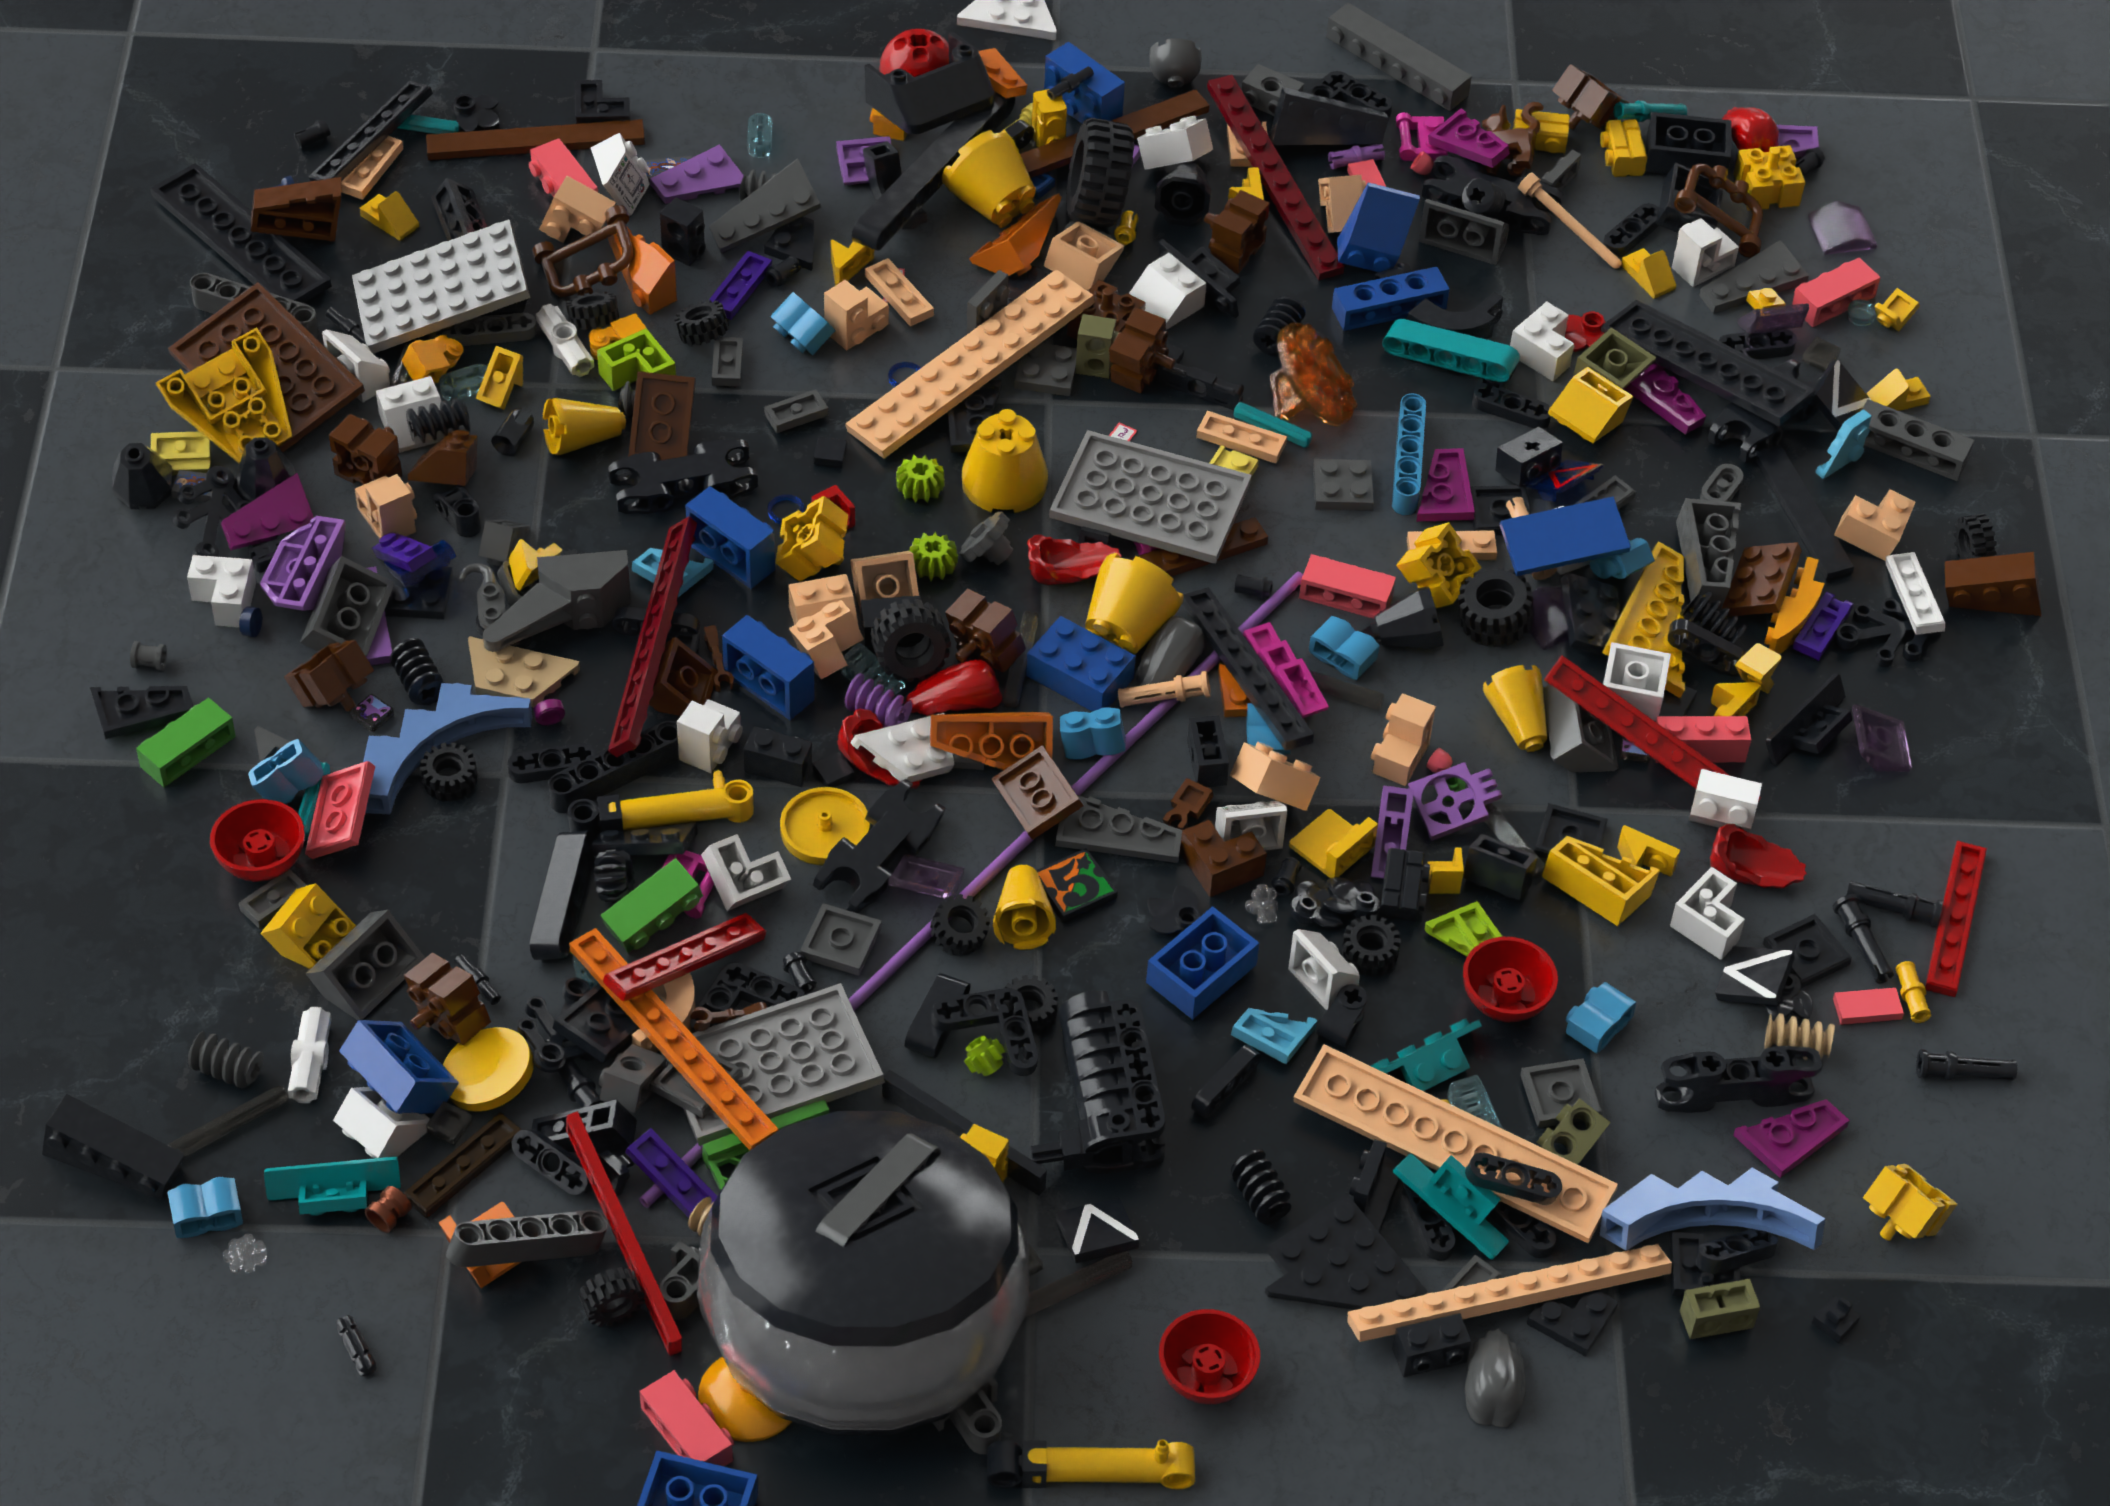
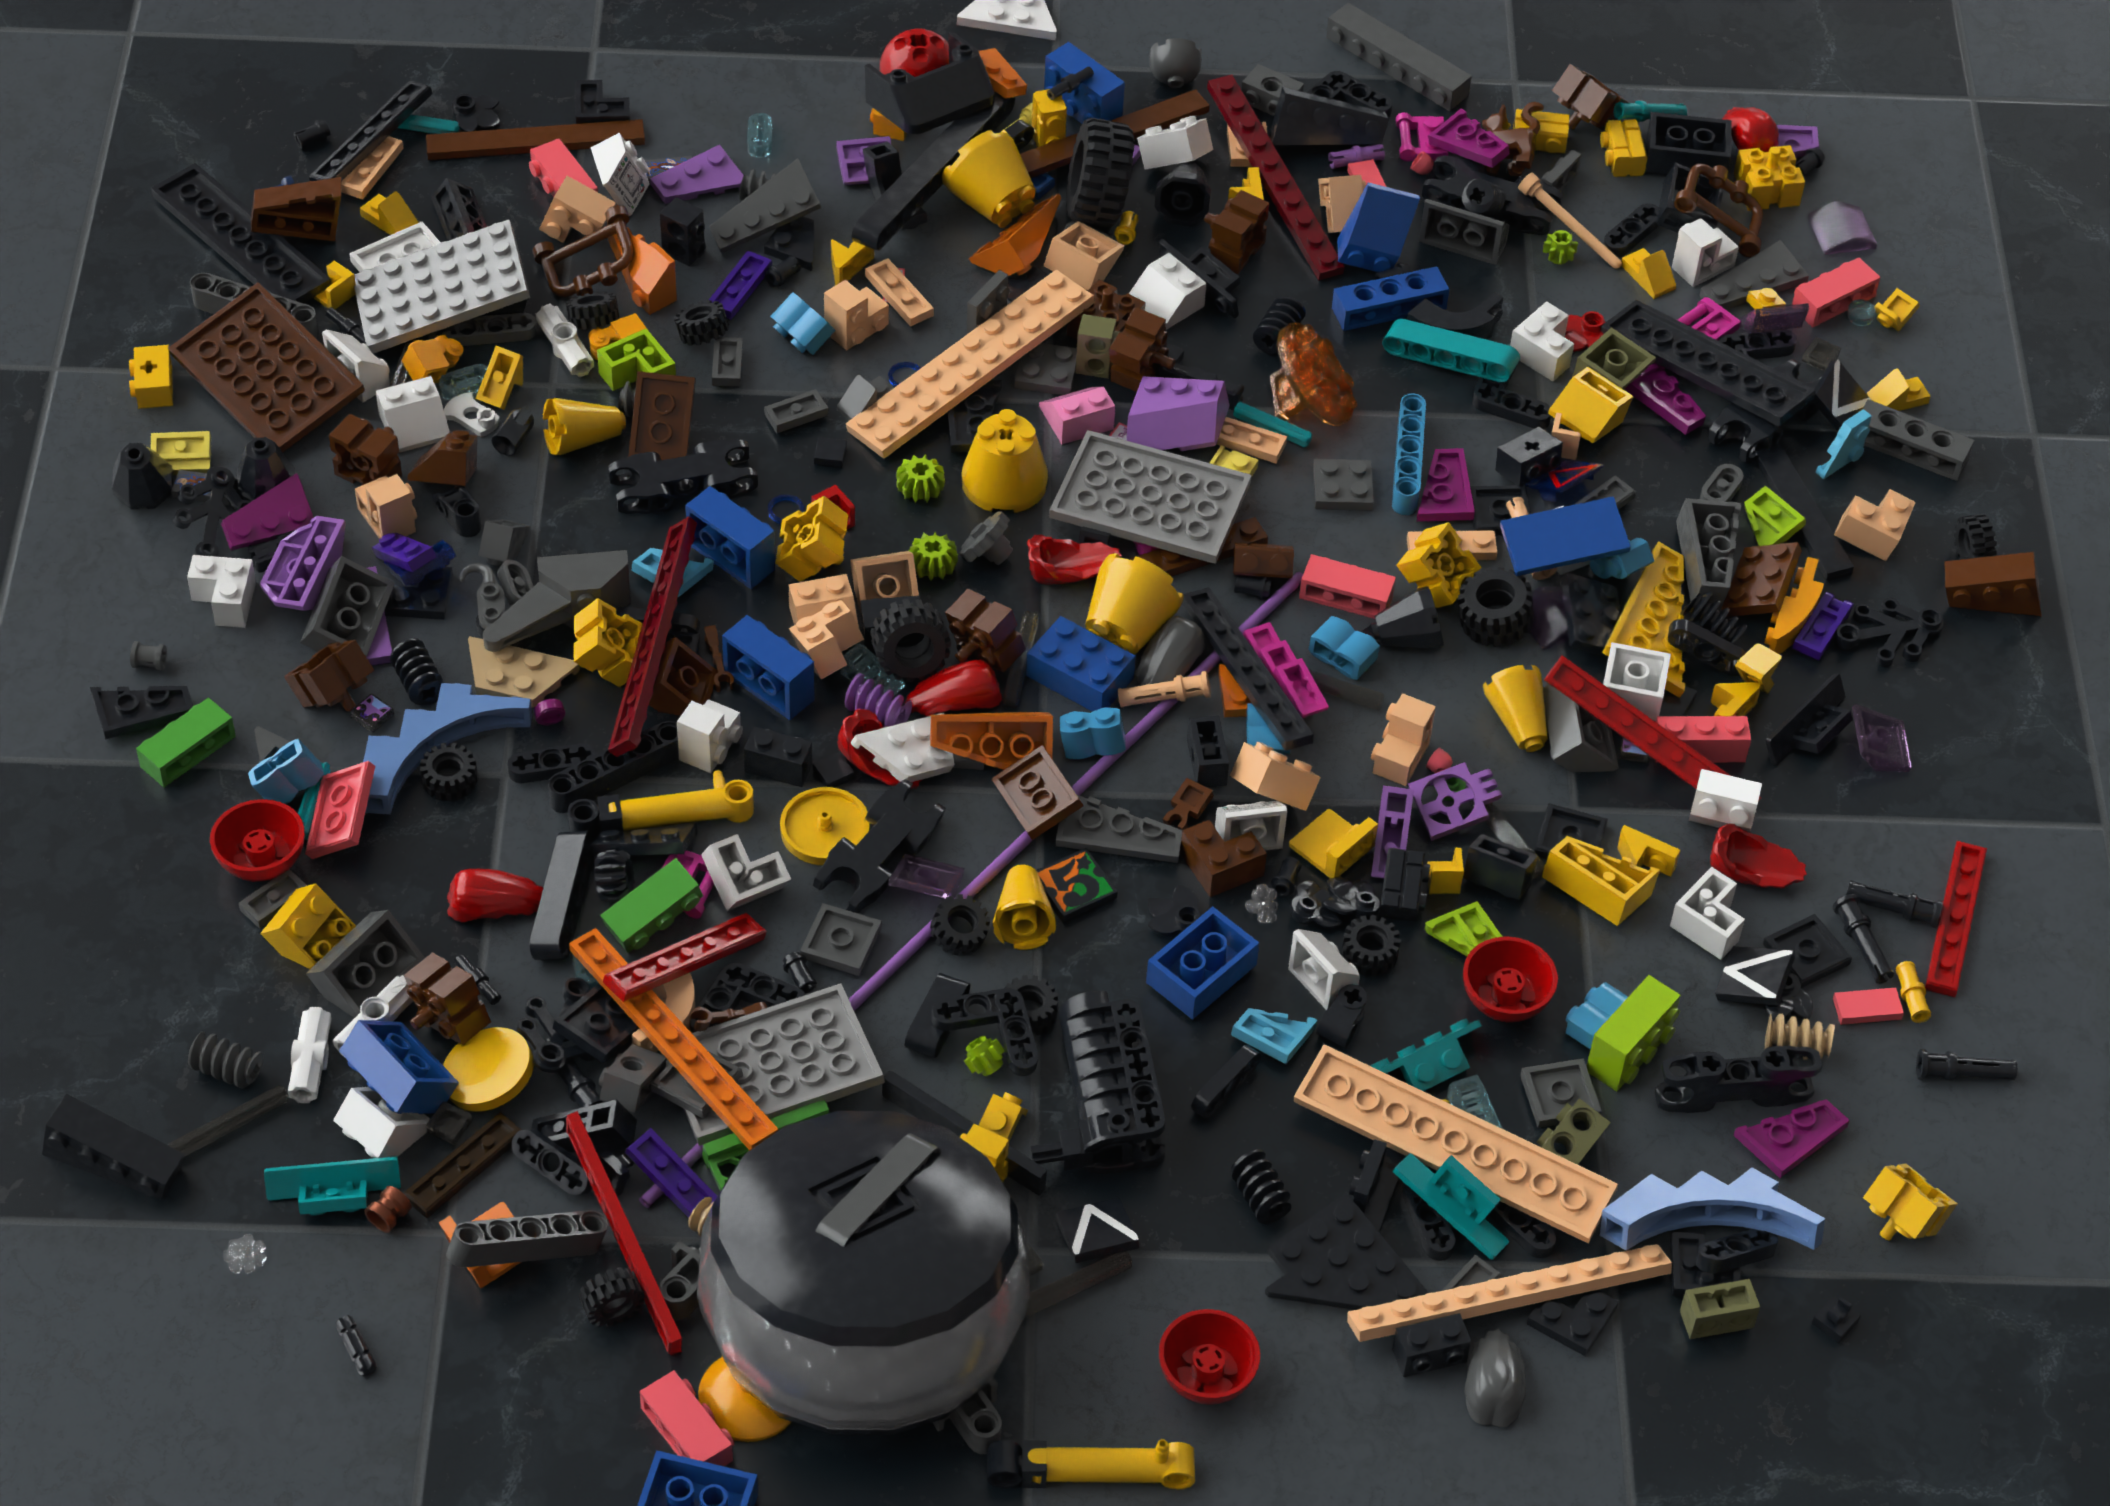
yellow wedge [155,327,292,463] -> none
dark azure brick [167,1177,243,1238] -> none
dark blue tile [239,606,263,637] -> none
black piece [406,398,471,443] -> none
yellow slope [509,539,563,591] -> none
black beam [1465,1153,1562,1205] -> none
white tile [1886,552,1945,635] -> none
none -> yellow brick [129,345,173,409]
none -> yellow panel [314,260,356,309]
none -> white piece [333,975,413,1056]
none -> white wing [349,221,441,272]
none -> white piece [444,392,500,437]
none -> red hair [447,869,543,922]
none -> yellow brick [574,598,643,687]
none -> slope [837,374,894,421]
none -> yellow bracket [978,1092,1028,1141]
none -> bright pink slope [1039,387,1115,445]
none -> medium lavender wedge [1127,376,1230,451]
none -> reddish brown brick [1233,542,1294,578]
none -> lime gear [1543,230,1578,264]
none -> light nougat panel [1551,413,1581,460]
none -> lime brick [1586,975,1681,1092]
none -> dark pink plate [1678,297,1741,341]
none -> lime wing [1744,486,1806,546]

